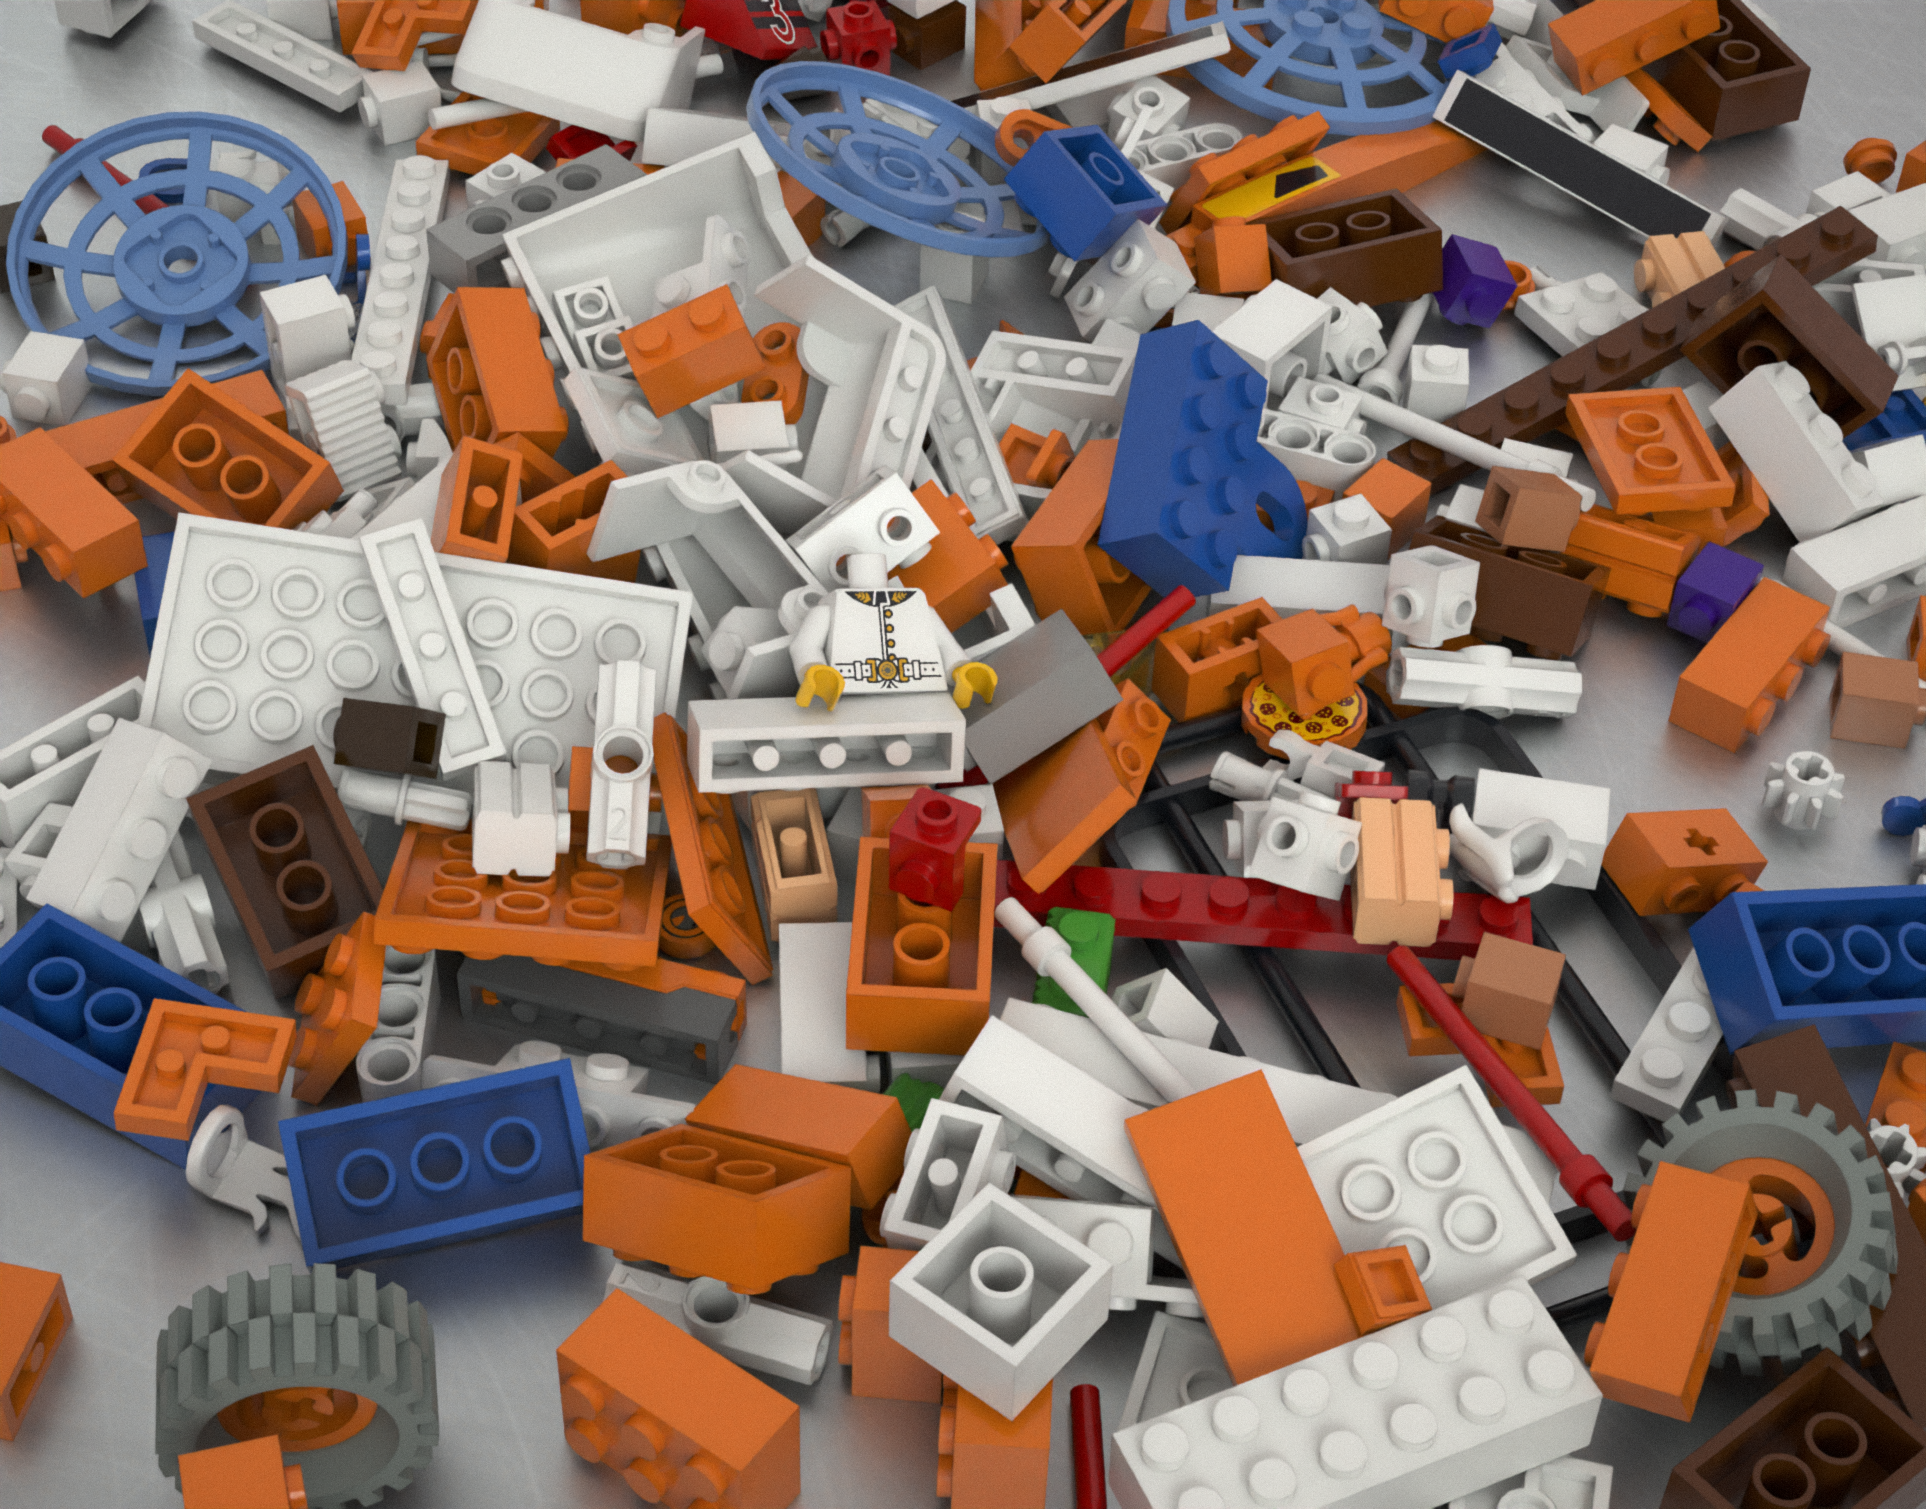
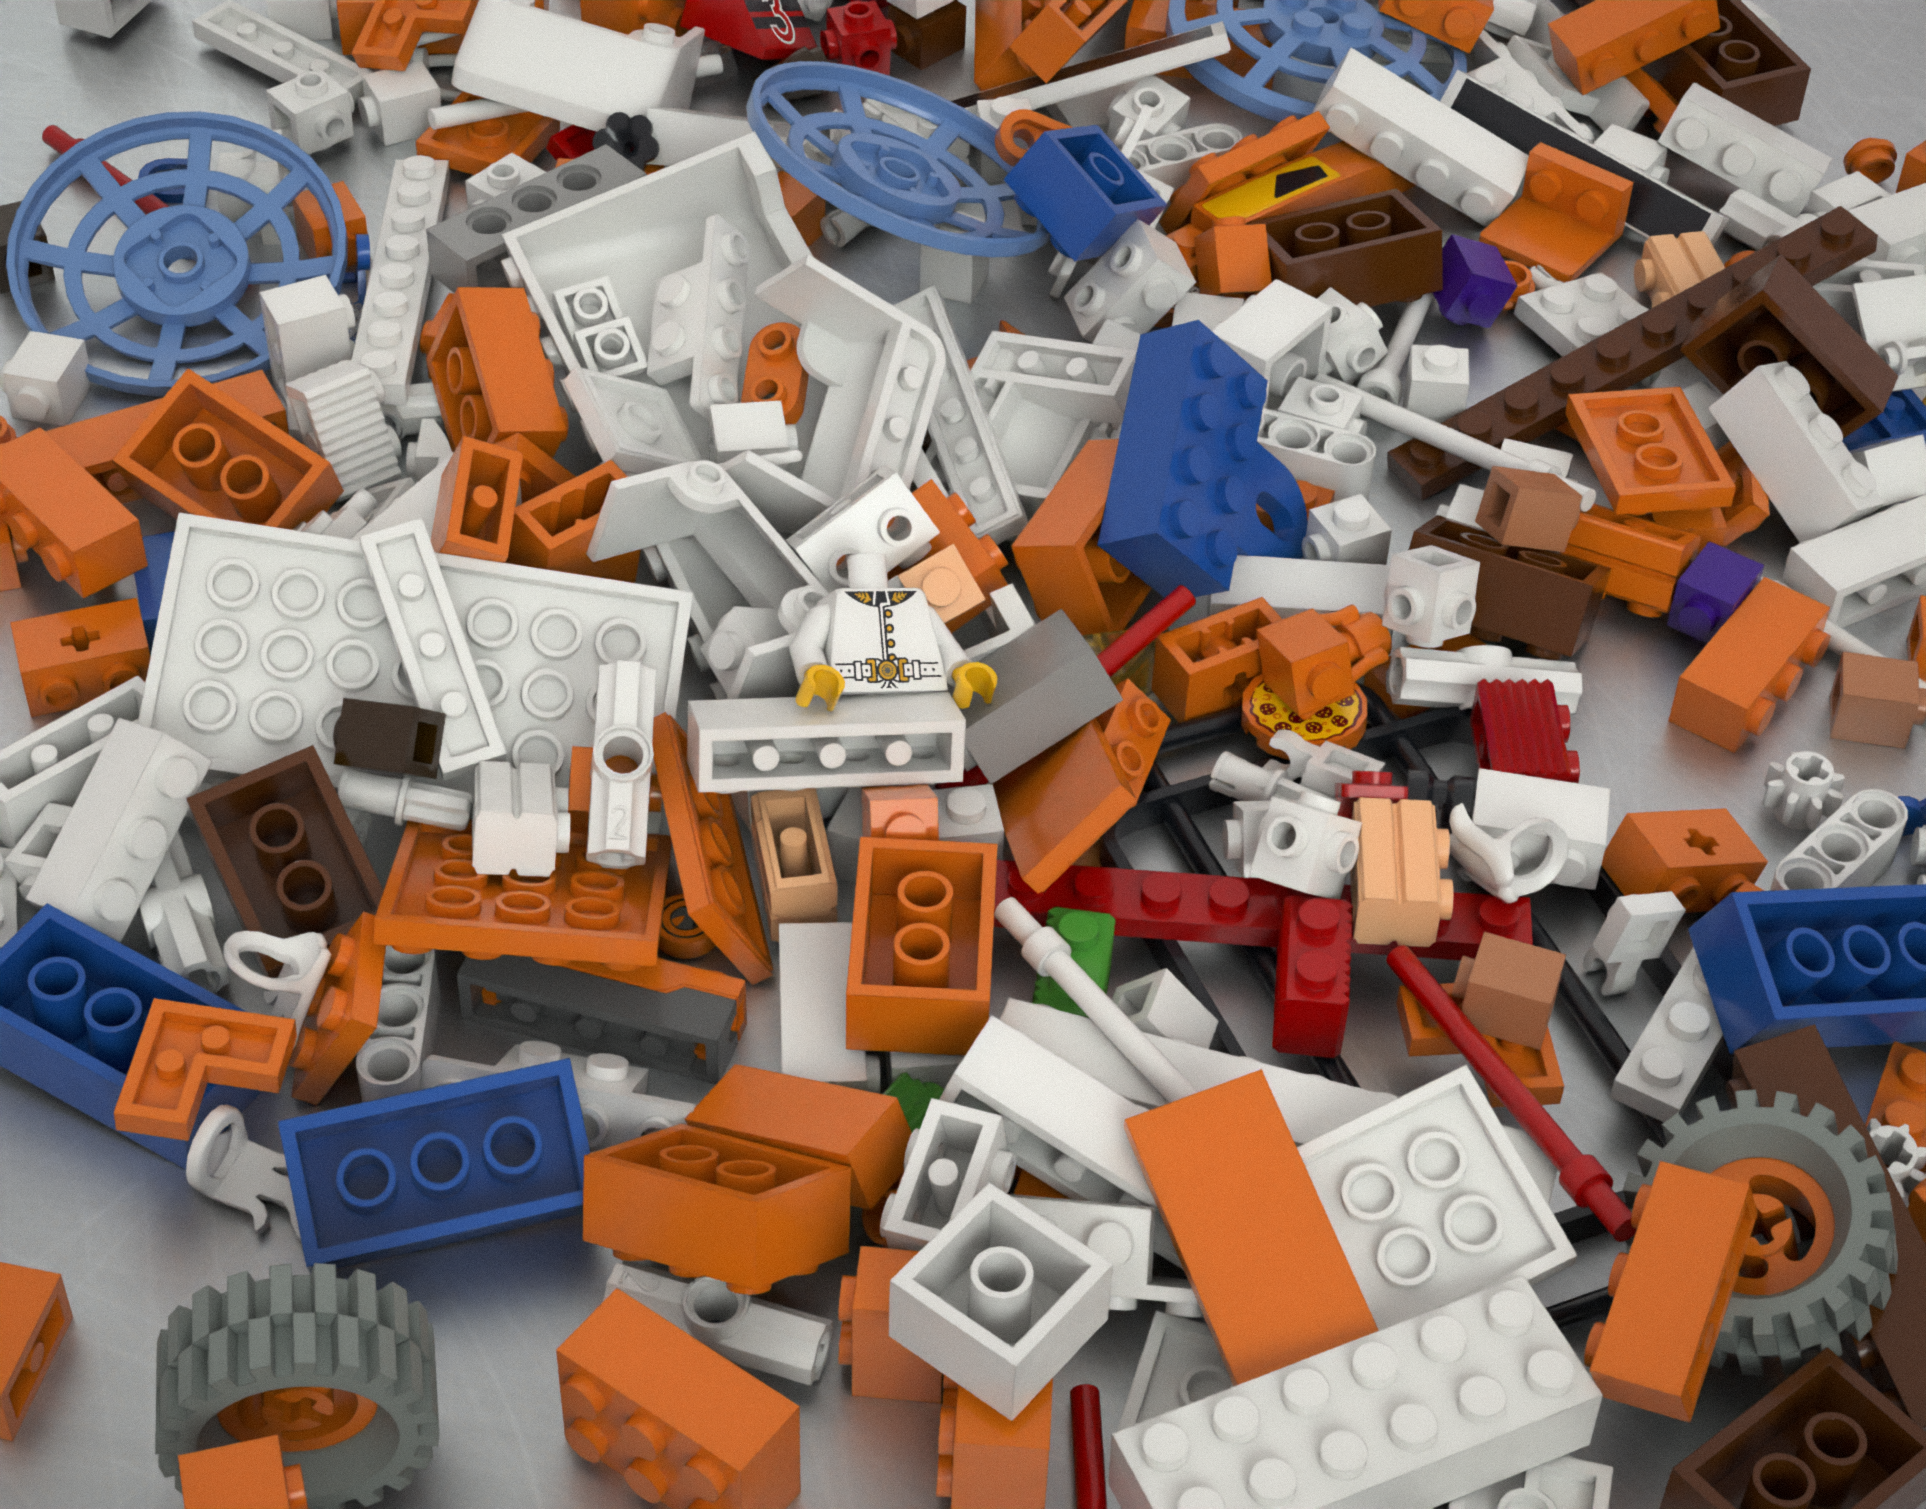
orange brick [617,284,766,419] -> none
red bracket [888,787,981,912] -> none
orange bracket [999,423,1076,489] -> none
orange tile [1334,1245,1432,1335] -> none
orange brick [1342,458,1432,561] -> none
blue plate [1437,23,1502,79] -> none
none -> orange brick [10,597,150,717]
none -> white piece [224,930,331,1050]
none -> white brick [266,68,355,155]
none -> black plant [593,112,659,172]
none -> light nougat brick [898,544,986,624]
none -> red brick [1272,895,1353,1058]
none -> white brick [1312,48,1529,227]
none -> red brick [1470,678,1580,784]
none -> orange bracket [1479,142,1634,283]
none -> white plate [1583,891,1686,996]
none -> white brick [1657,82,1832,218]
none -> white beam [1769,789,1908,891]

